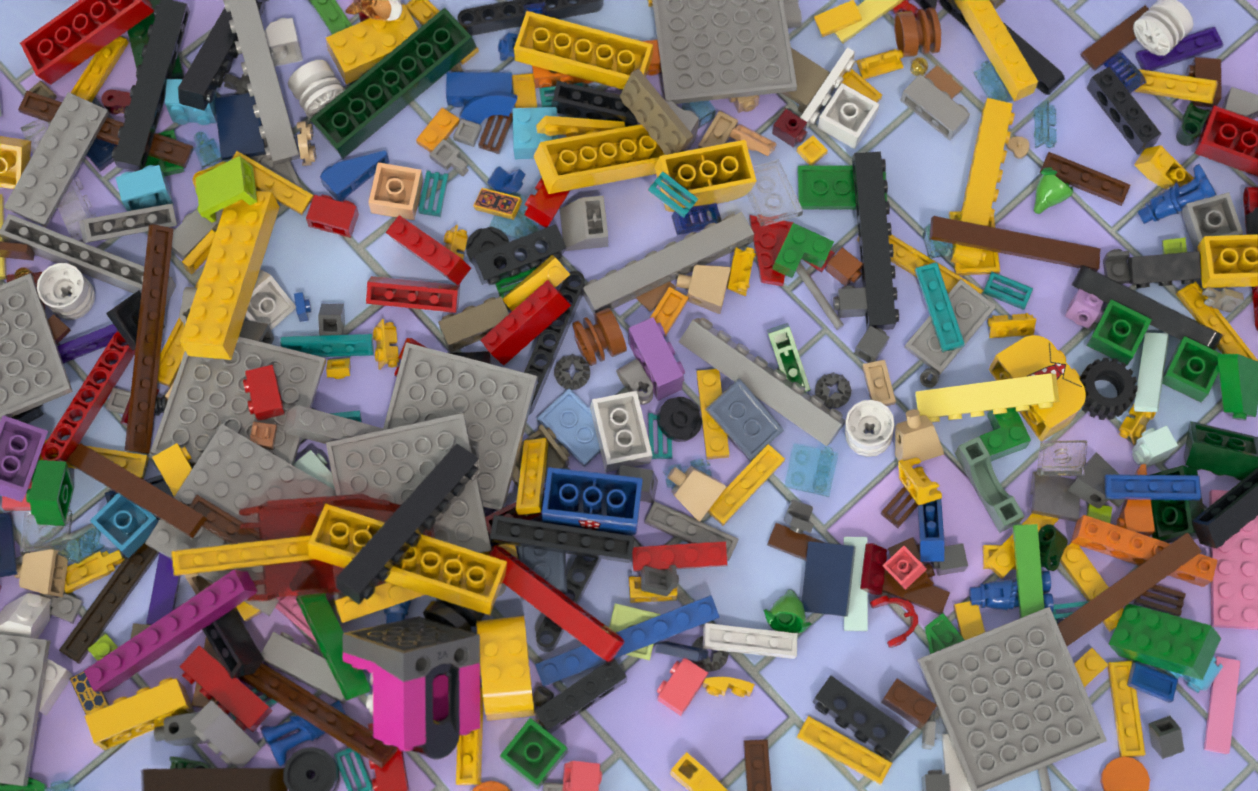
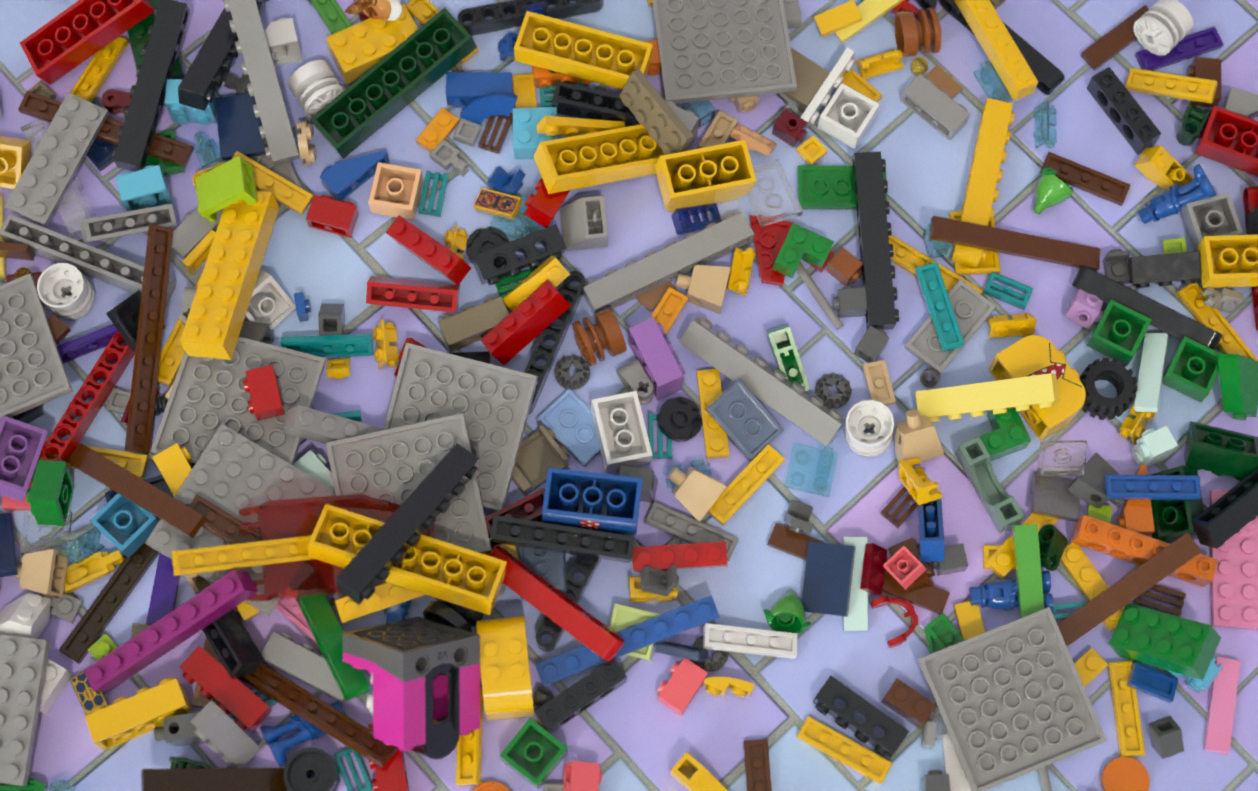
nougat tile [250,422,277,449] -> none
yellow plate [516,438,548,515] -> none
teal tile [648,171,698,218] -> none
tan piece [1006,136,1029,159] -> none
clear blue slope [1103,51,1146,93] -> none

